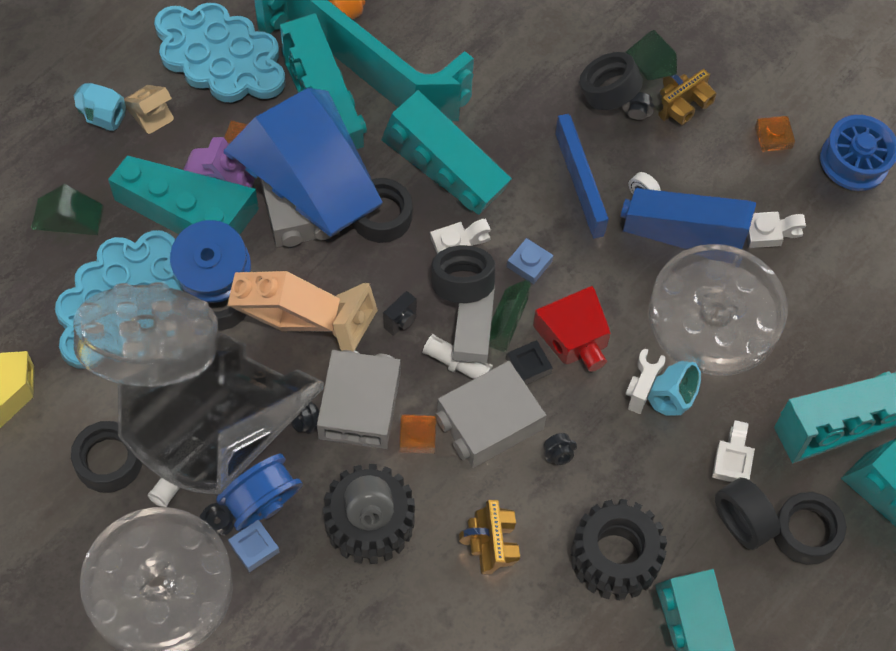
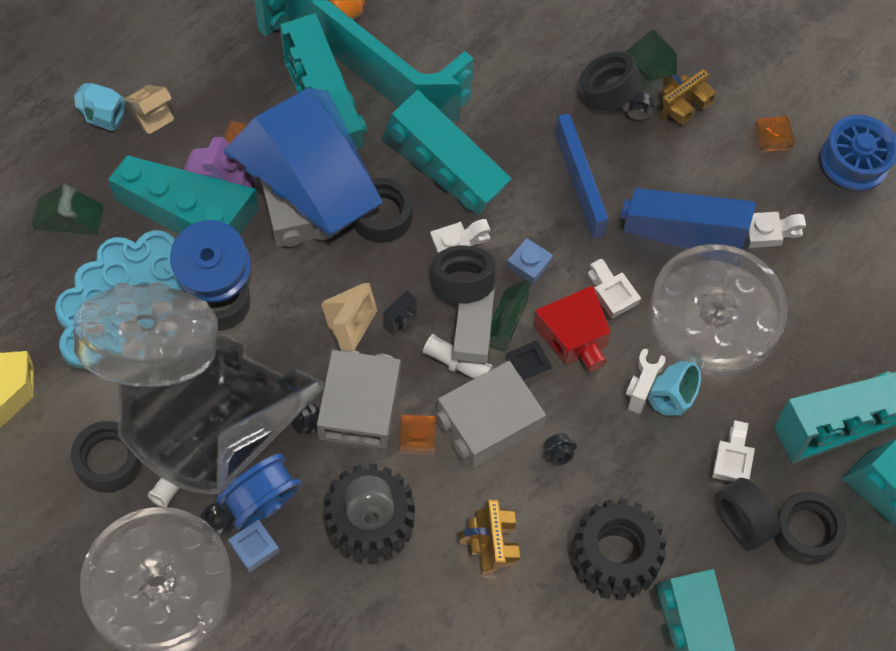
medium azure plate [154,3,286,102] -> none
light nougat window [227,271,340,331] -> none
white tile [628,172,661,194] -> none
none -> white plate [587,259,641,319]

